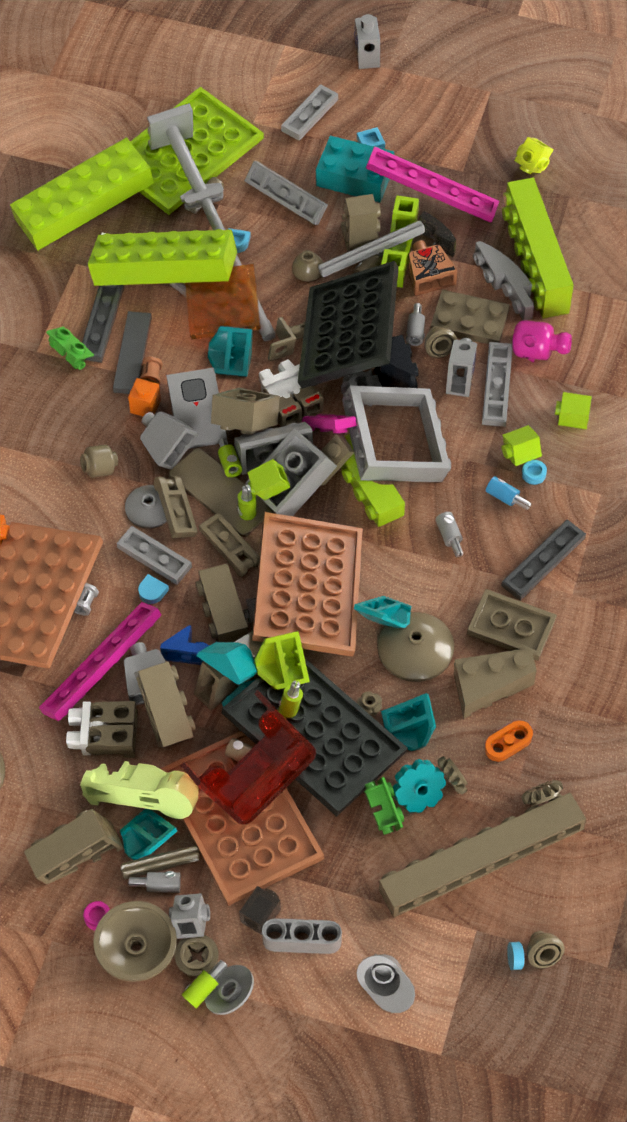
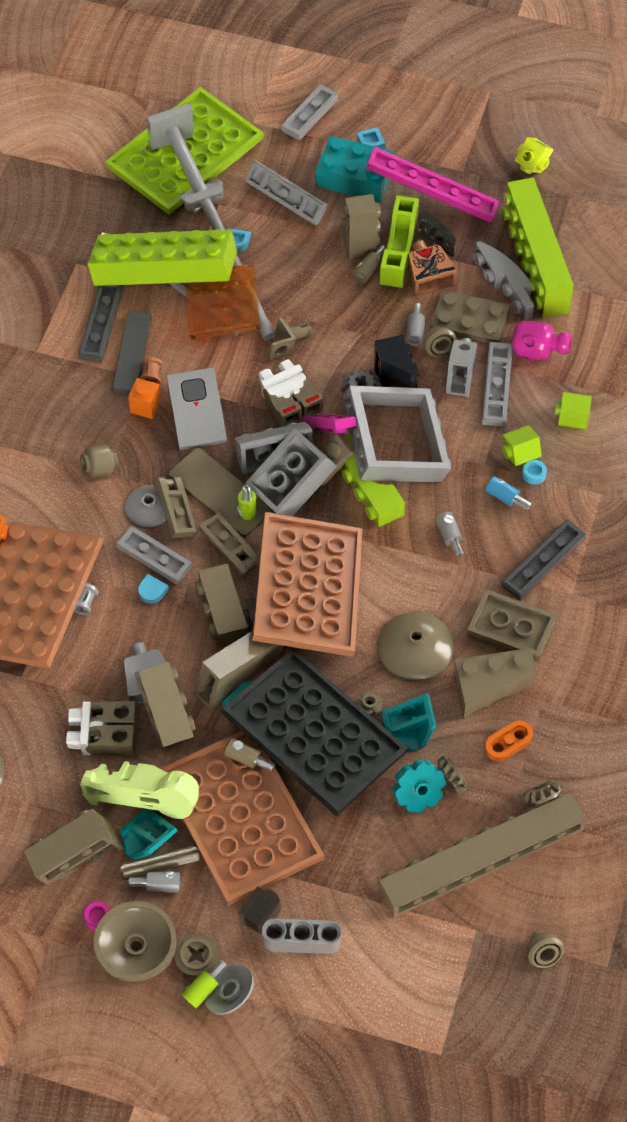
lime brick [10,137,154,251] -> none
dark pink plate [39,602,162,721] -> none
bright green hinge [46,326,94,370] -> none
light grey torso [140,411,199,469] -> none
blue slope [160,625,210,665] -> none
light grey brick [169,893,210,939] -> none
clear red windscreen [181,690,316,825] -> none
teal slope [197,642,257,685] -> none
teal slope [208,326,253,377] -> none
dark tan brick [211,388,280,435] -> none
lime piece [218,438,242,478] -> none
lime brick [247,459,290,500] -> none
lime slope [254,631,310,690] -> none
lime piece [279,681,303,718] -> none
dark tan brick [292,250,323,282] -> none
pearl dark grey plate [298,261,398,389] -> none
light grey axle [318,220,425,277] -> none
light grey torso [354,14,380,69] -> none
teal slope [354,596,411,628] -> none
light grey piece [356,954,415,1013] -> none
bright green hinge [364,777,404,835] -> none
medium azure tile [507,942,525,970] -> none

